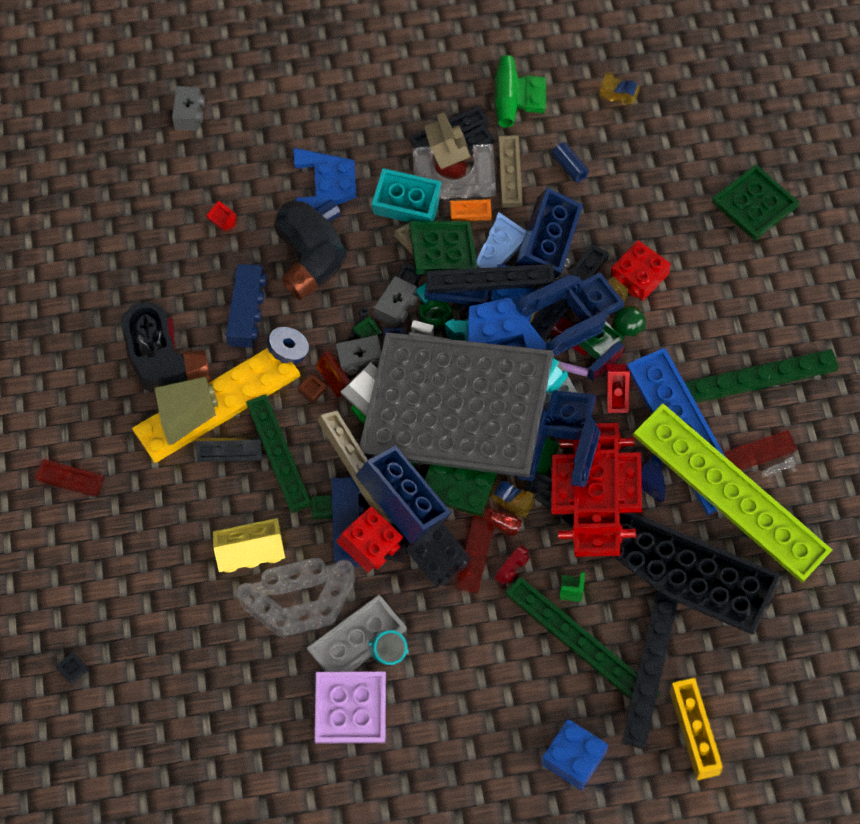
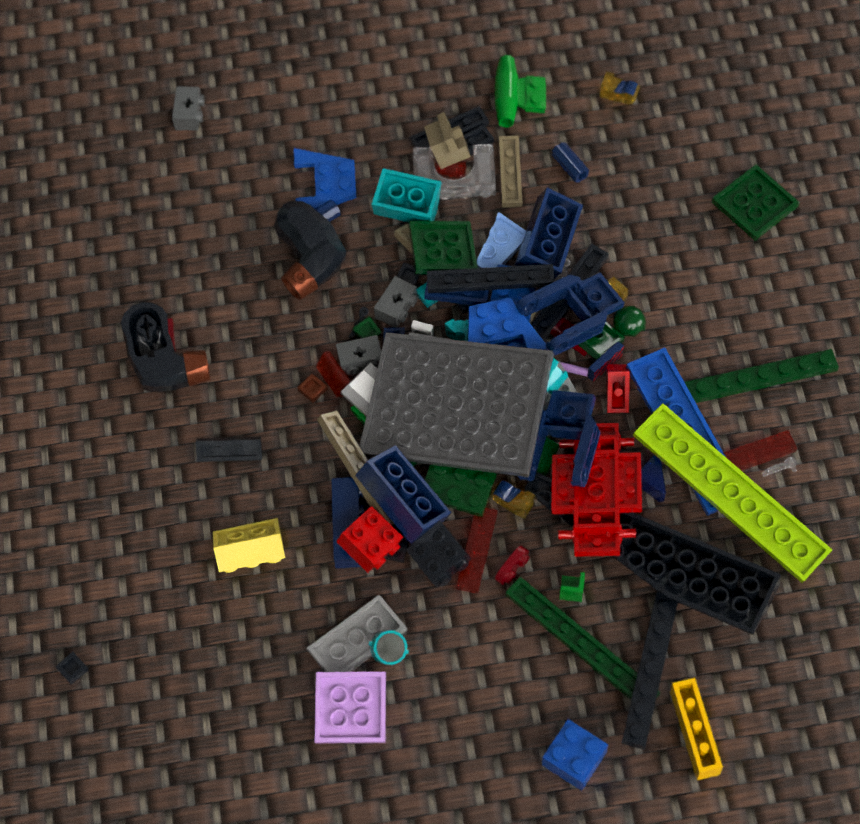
clear red tile [35,459,105,497] -> none
yellow plate [132,348,300,463] -> none
olive slope [155,377,218,445] -> none
red plate [206,201,237,231] -> none
dark blue brick [226,264,267,348] -> none
clear piece [237,558,355,637] -> none
dark green plate [246,394,311,513] -> none
tile [267,327,309,364] -> none
dark green tile [311,495,333,519] -> none
dark green hair [418,300,452,329] -> none
orange plate [450,199,492,221] -> none
clear red cone [487,510,522,536] -> none
red brick [611,240,671,301] -> none

